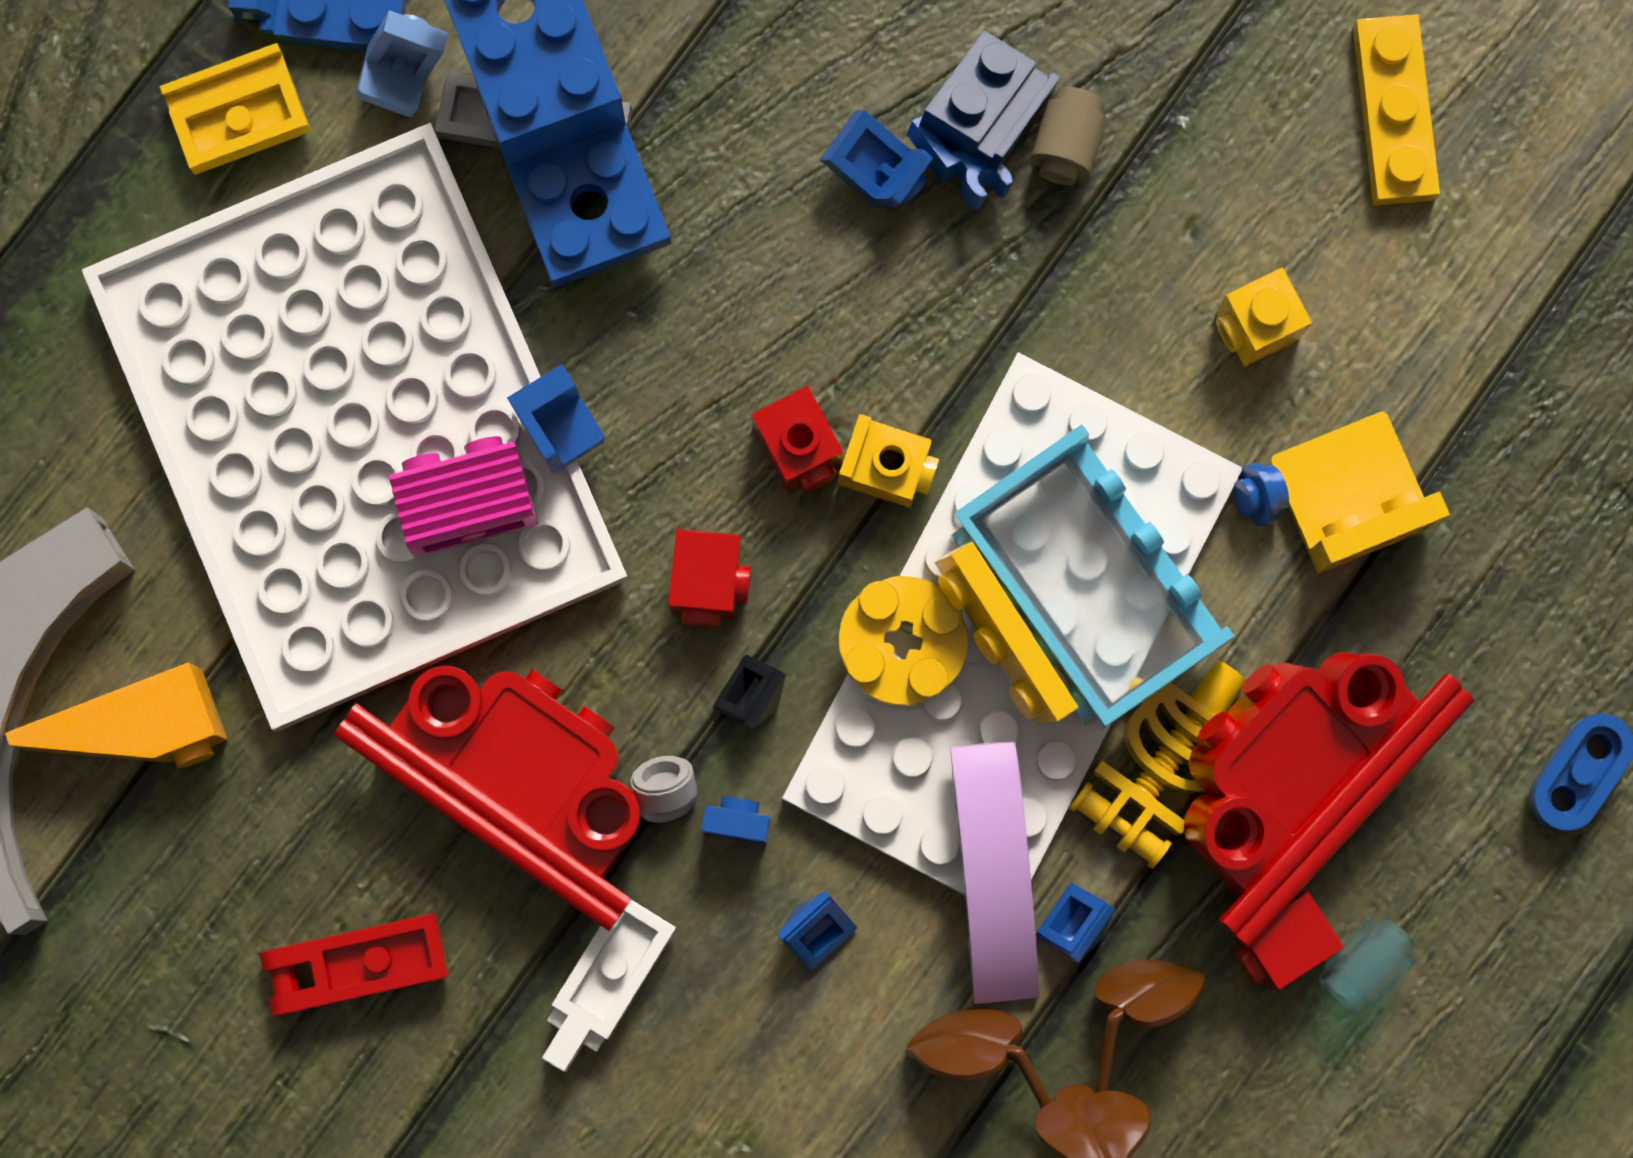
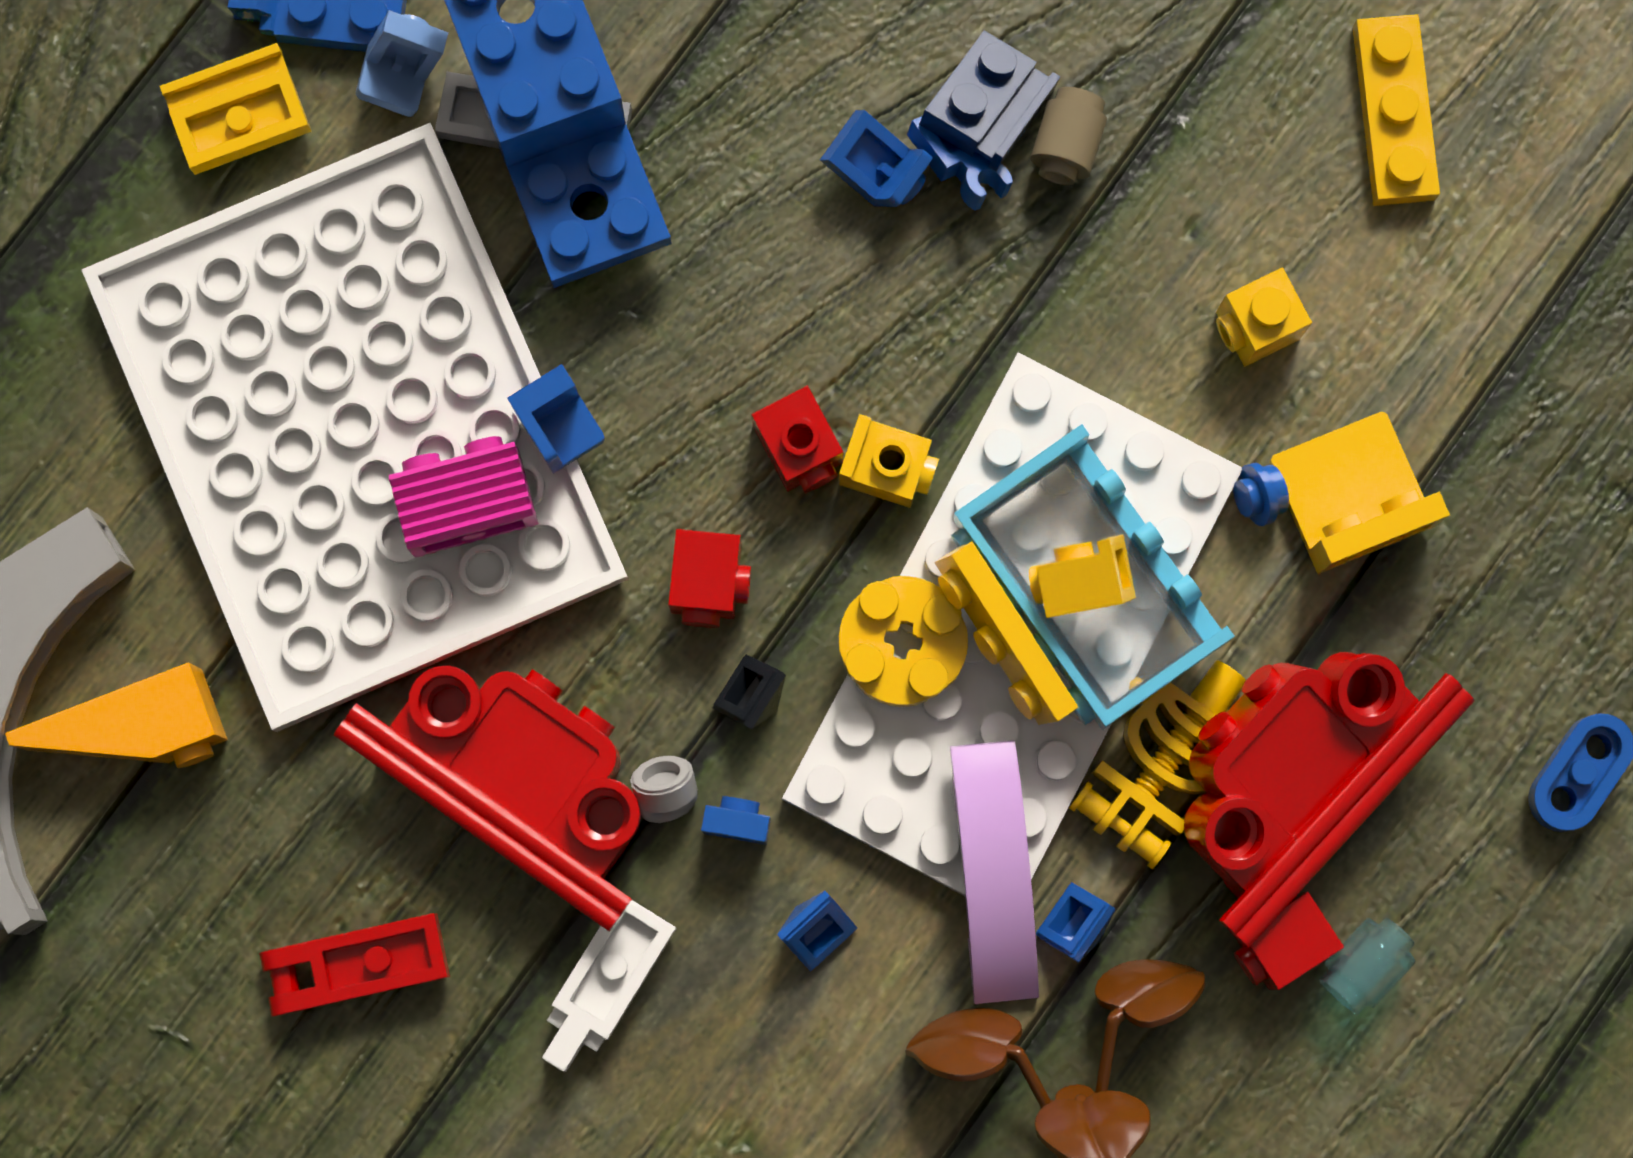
none -> yellow brick [1029,534,1136,618]

